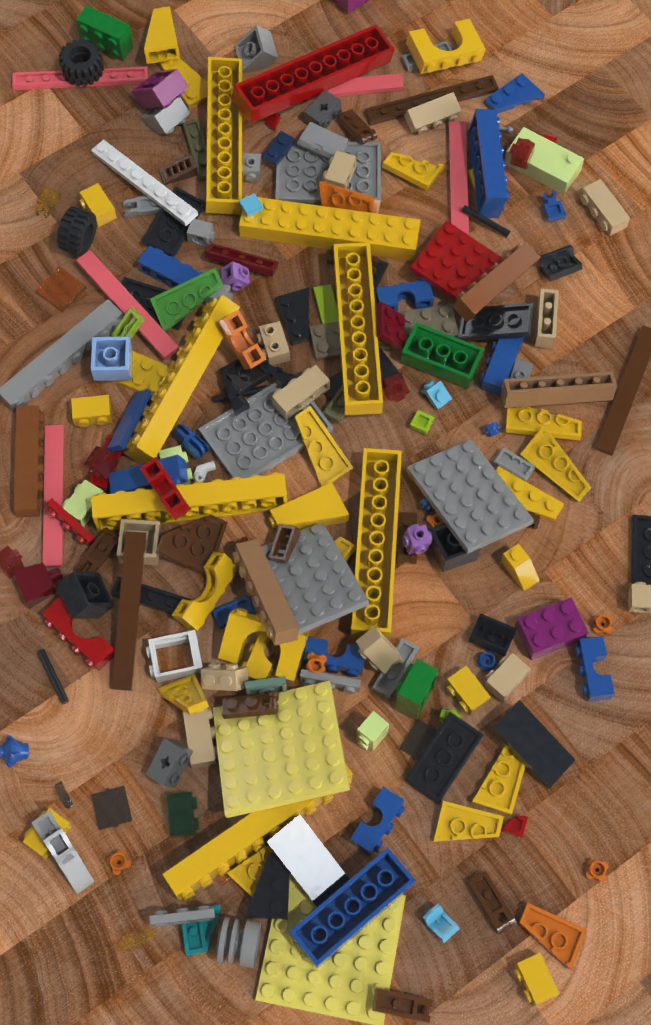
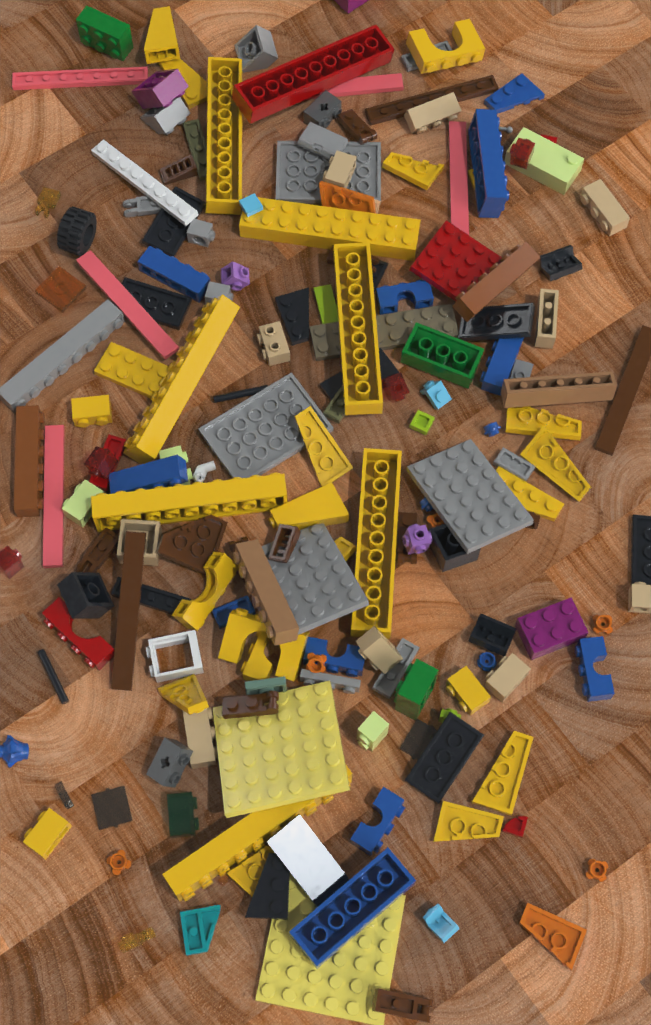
dark red torso [13,563,63,609] -> none
light grey slope [31,811,95,894] -> none
red plate [46,498,94,547] -> none
black tyre [59,39,104,87] -> none
yellow brick [79,183,117,228] -> none
light blue brick [91,337,132,381] -> none
blue tile [107,389,151,452] -> none
lime tile [111,307,146,340] -> none
red arch [140,457,192,520] -> none
light grey plate [149,906,216,927] -> none
bright green wing [150,268,224,332] -> none
blue arm [173,424,211,460] -> none
tan brick [201,663,249,691] -> none
dark red plate [205,243,279,277] -> none
light grey wheel [216,917,261,969] -> none
orange arch [218,310,266,370] -> none
black wing [219,359,296,416] -> none
light grey brick [242,153,262,182] -> none
dark blue plate [261,131,295,167] -> none
red tile [264,113,281,131] -> none
tan brick [272,365,330,420] -> none
dark red plate [376,302,406,350] -> none
black bar [462,205,511,237] -> none
reddish brown plate [467,871,517,935] -> none
black tile [491,700,575,789] -> none
yellow slope [500,543,540,592] -> none
yellow brick [514,953,559,1006] -> none
blue plate [542,191,566,222] -> none

